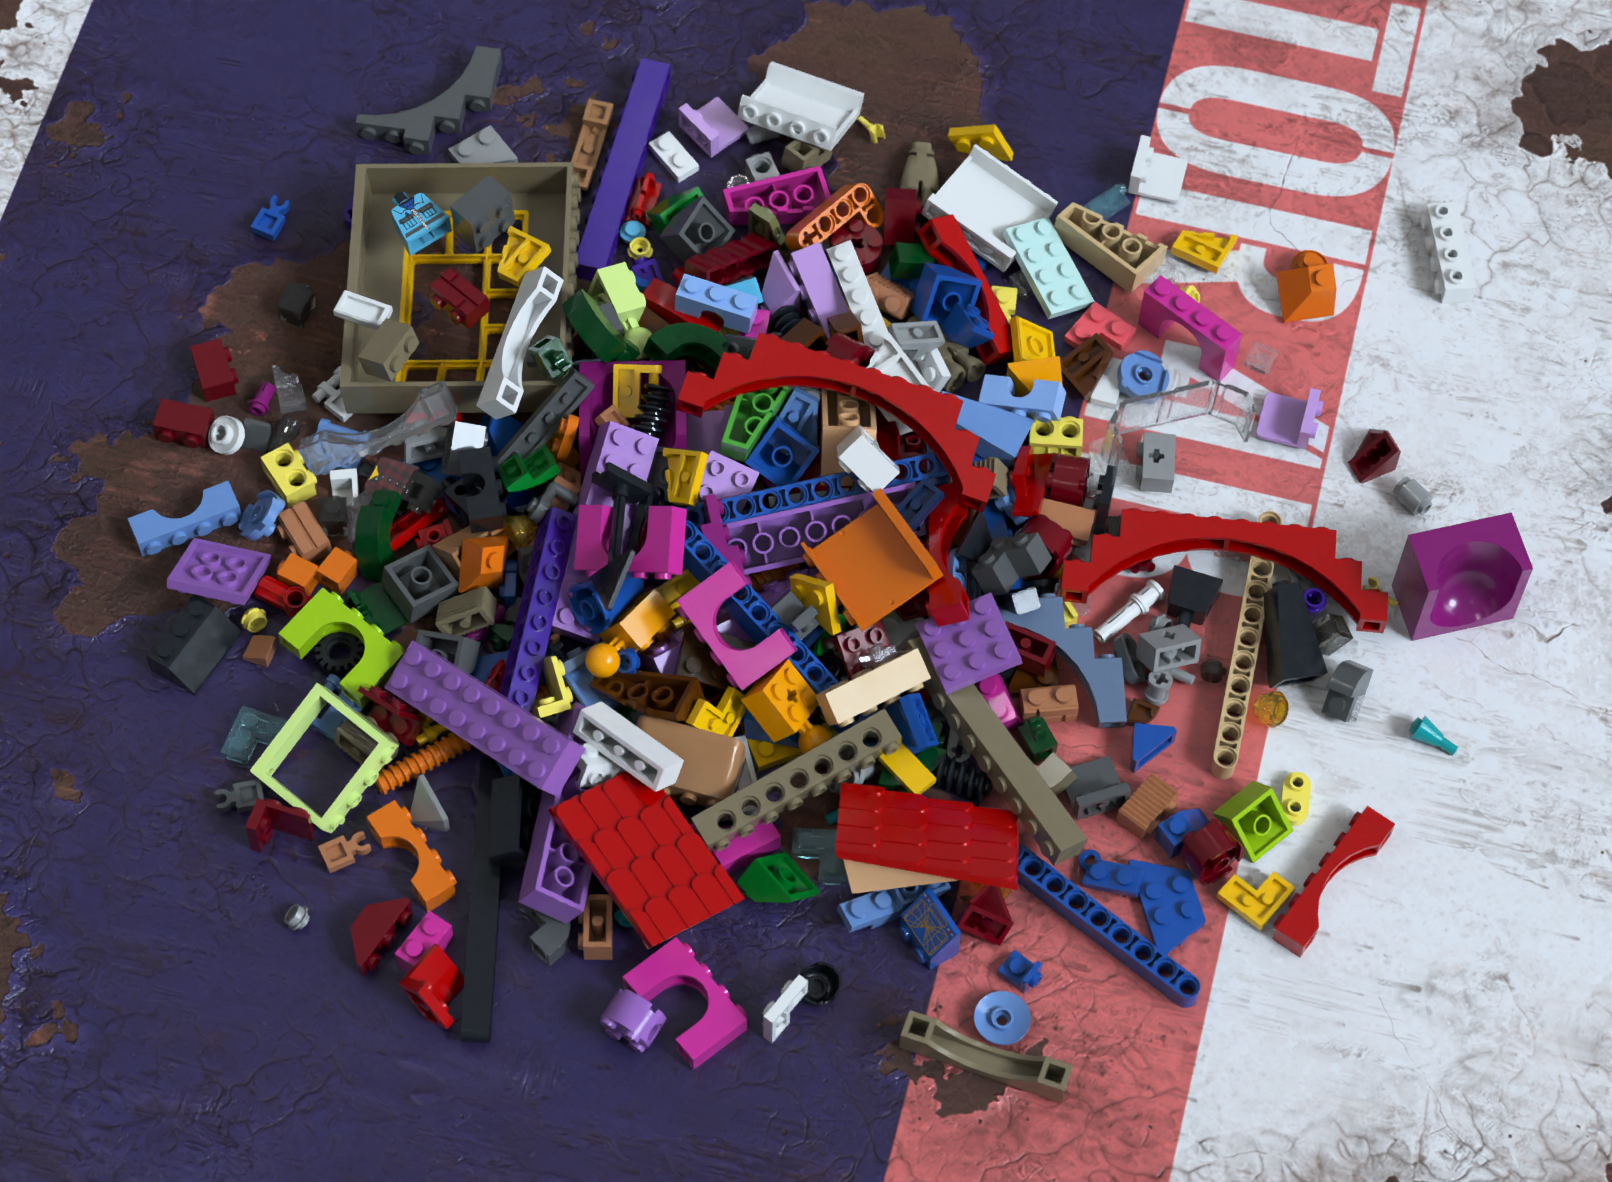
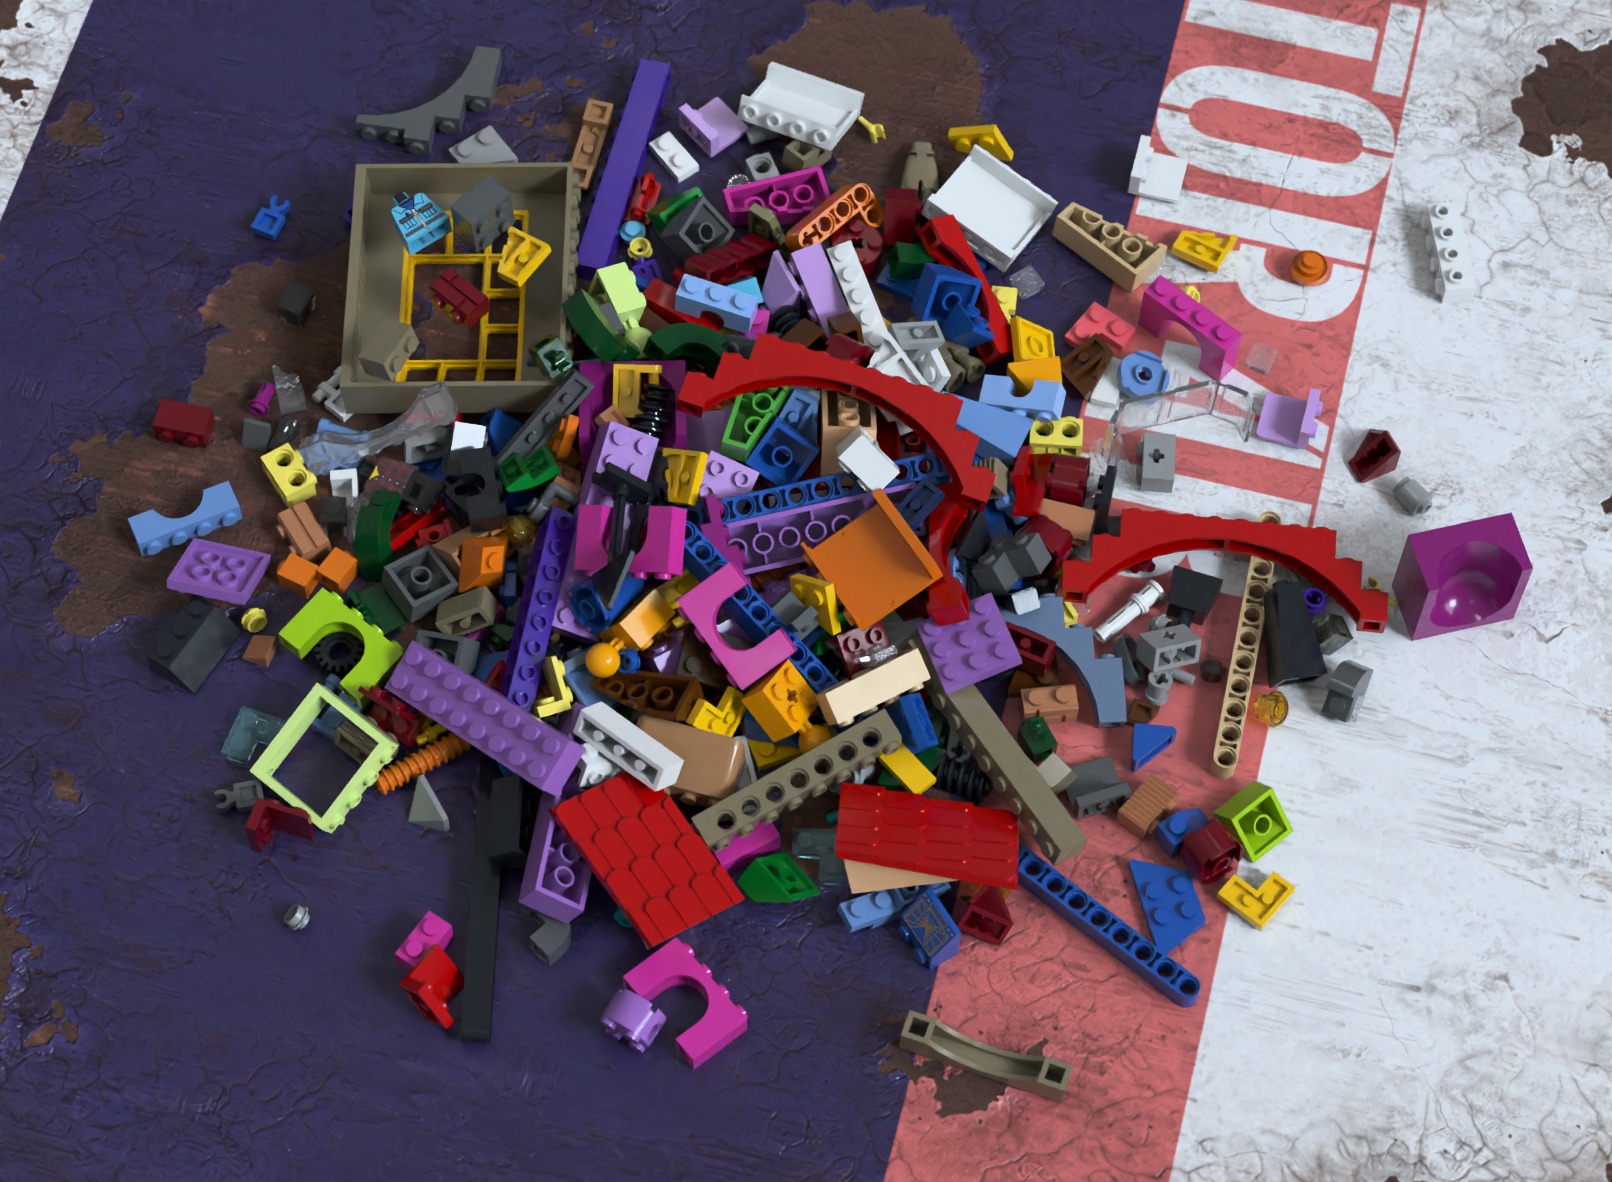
dark red brick [190,338,239,402] -> none
white plate [208,415,245,455] -> none
medium blue plate [239,490,285,541] -> none
red piece [255,575,313,619] -> none
nougat plate [318,831,371,873] -> none
white tile [333,290,393,330] -> none
dark red slope [350,897,413,977] -> none
orange arch [366,800,457,912] -> none
white arch [476,266,564,419] -> none
nougat brick [578,894,613,960] -> none
white plate [762,975,808,1043] -> none
black hair [800,962,842,1007] -> none
nougat brick [866,272,915,320] -> none
dark pink brick [974,673,1023,732] -> none
medium blue dish [974,991,1031,1045] -> none
blue bracket [997,950,1043,994] -> none
light aqua plate [1002,217,1094,319] -> none
blue hinge [1079,849,1144,898] -> none
clear light blue hinge [1083,183,1131,220] -> none
red arch [1272,806,1395,957] -> none
orange slope [1276,263,1337,323] -> none
light yellow plate [1280,772,1311,826] -> none
teal cone [1409,715,1458,755] -> none

